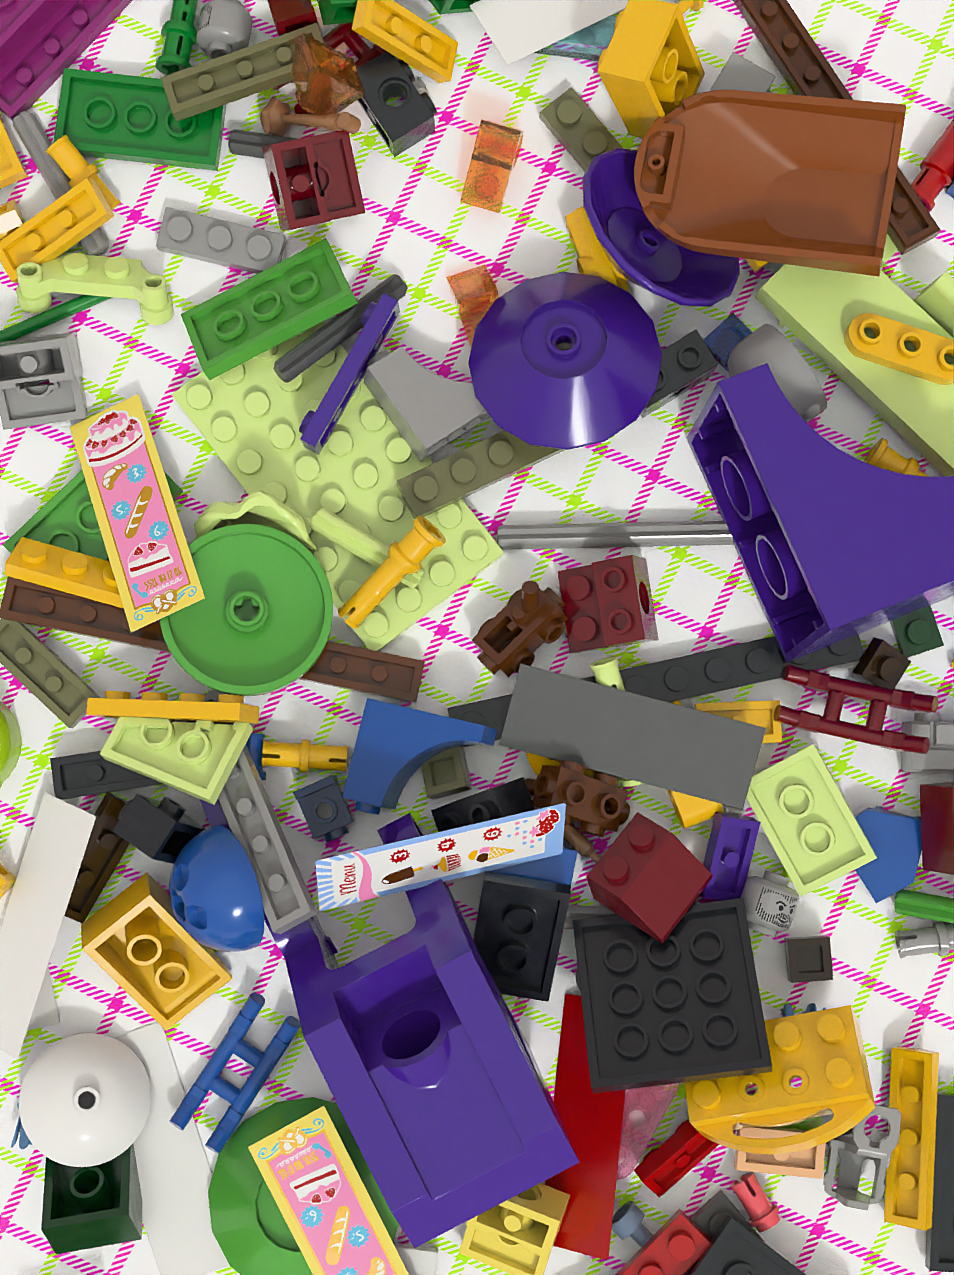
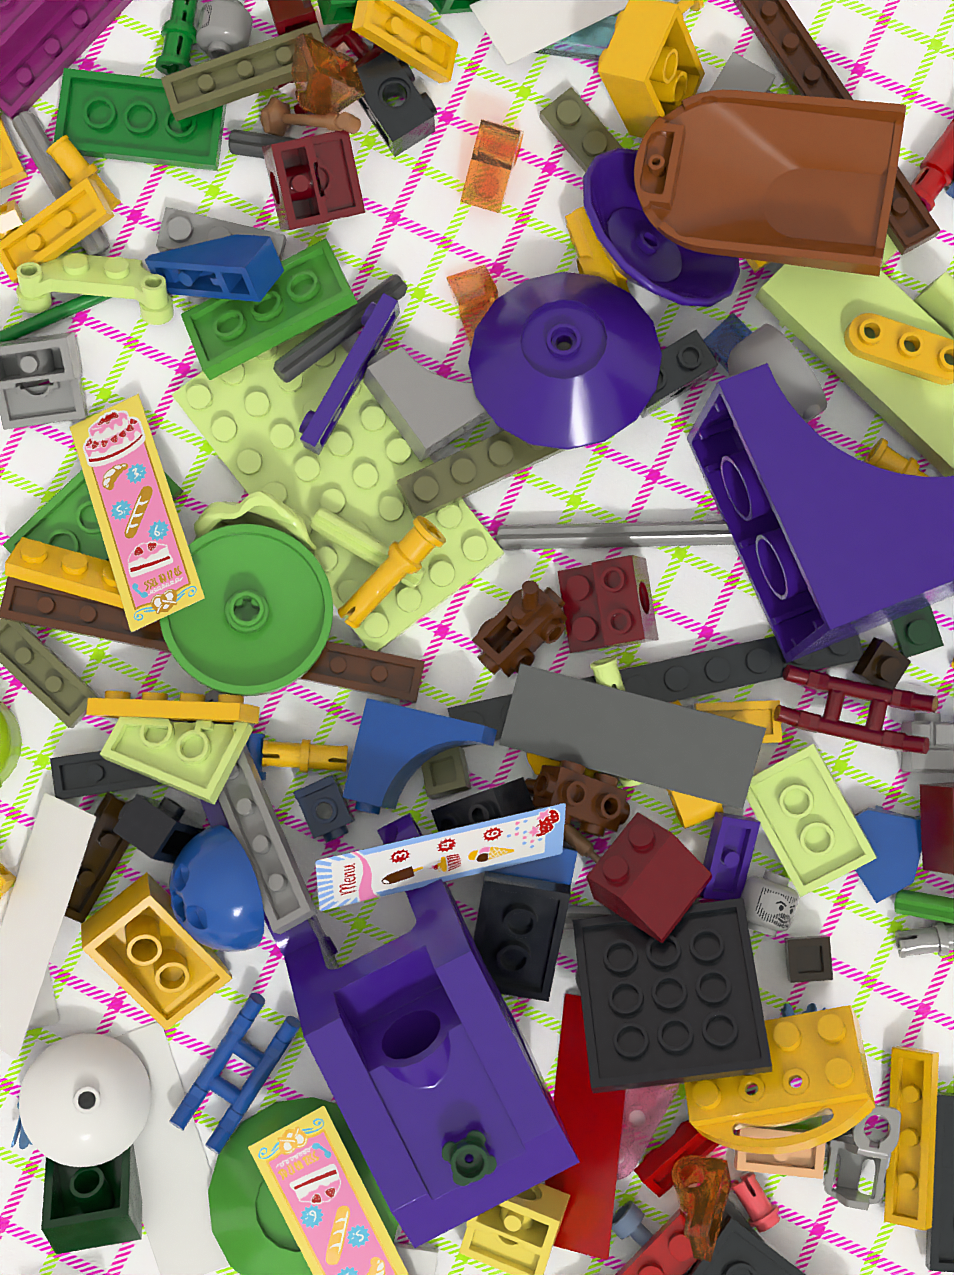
none -> blue slope [145,234,284,302]
none -> dark green plate [441,1130,497,1186]
none -> clear orange plate [672,1155,732,1262]

